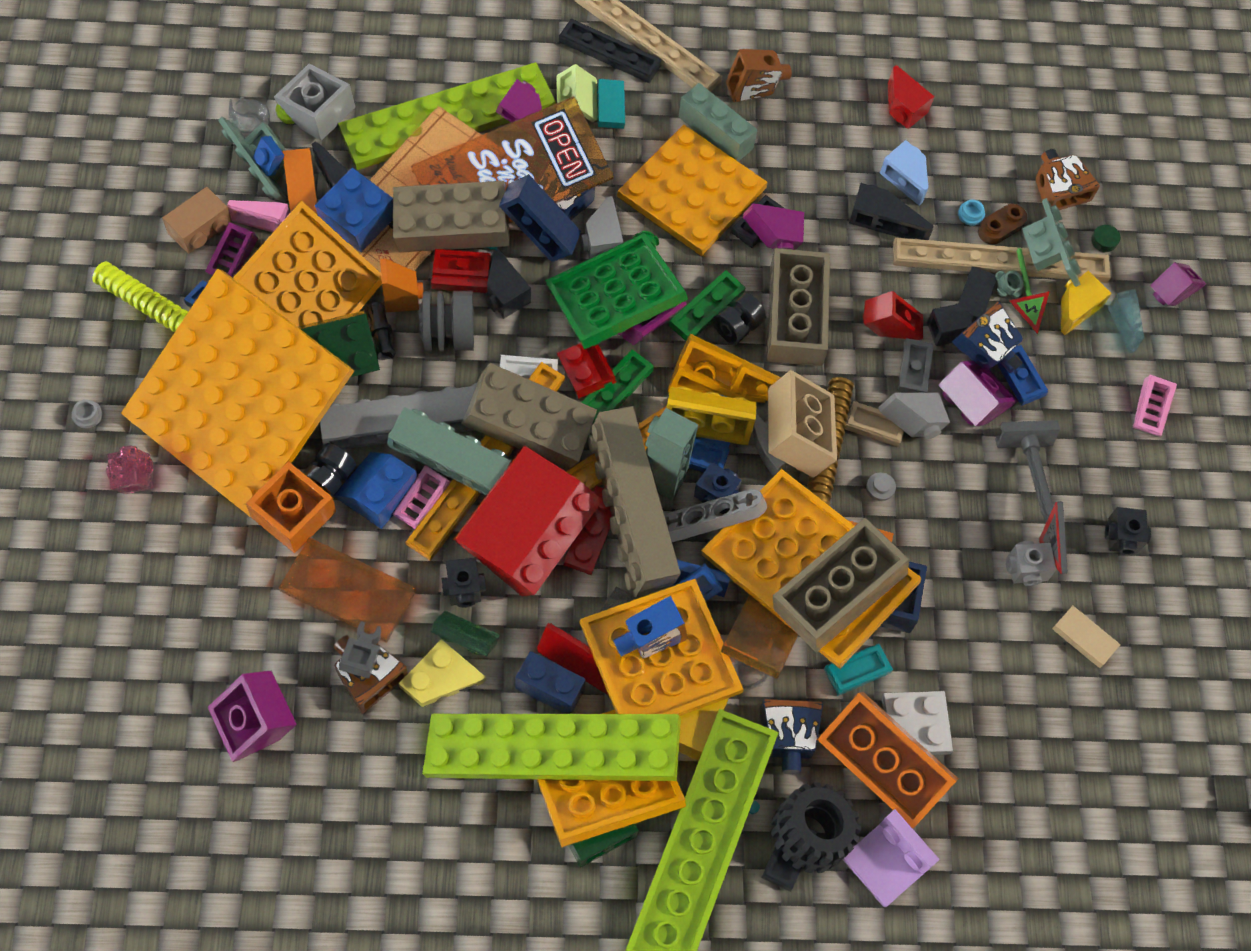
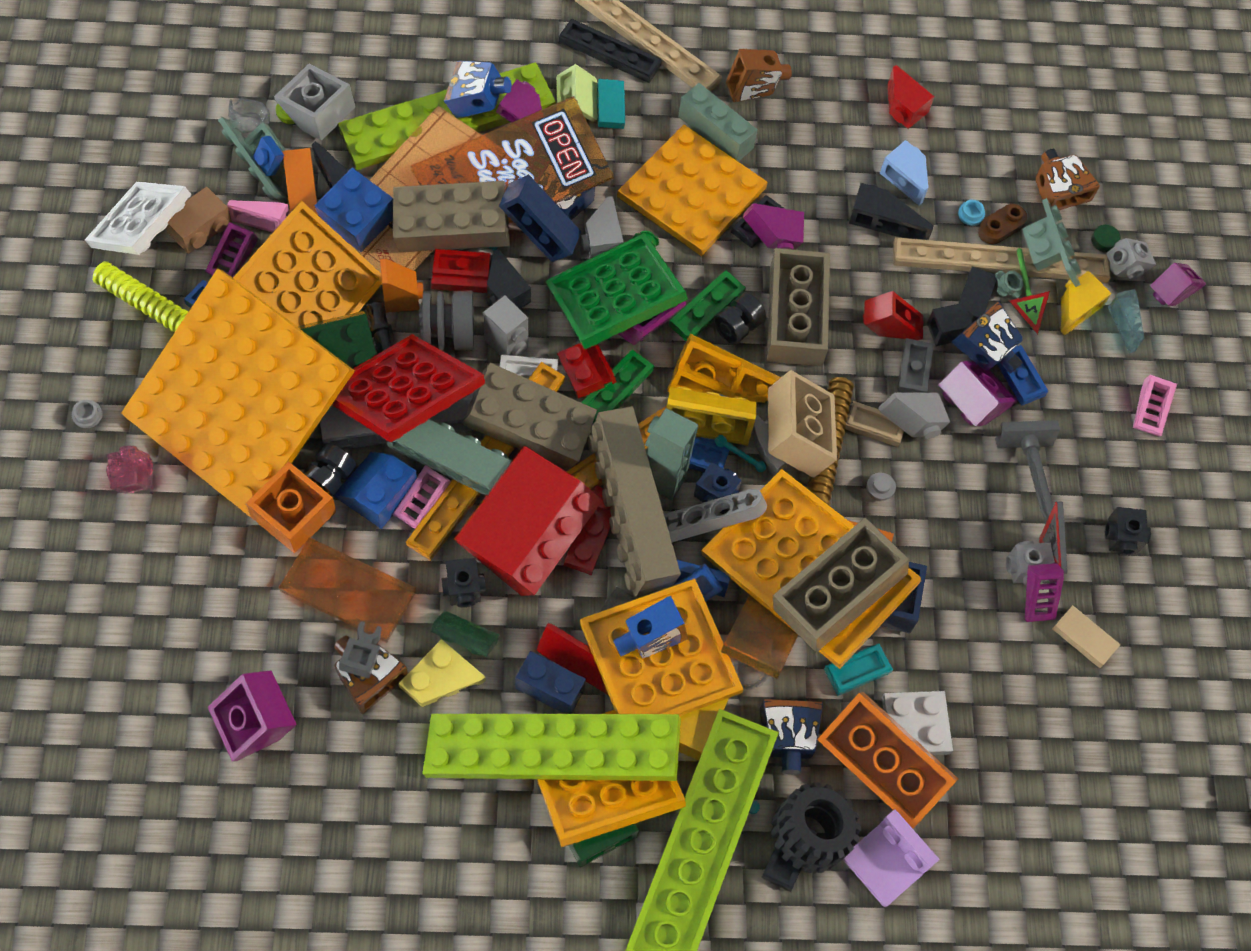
none -> white plate [85,182,191,255]
none -> red plate [332,334,486,443]
none -> blue torso [444,61,512,118]
none -> light grey brick [483,295,528,356]
none -> teal hinge [715,435,766,472]
none -> magenta slope [1024,563,1064,622]
none -> light grey brick [1106,238,1156,280]

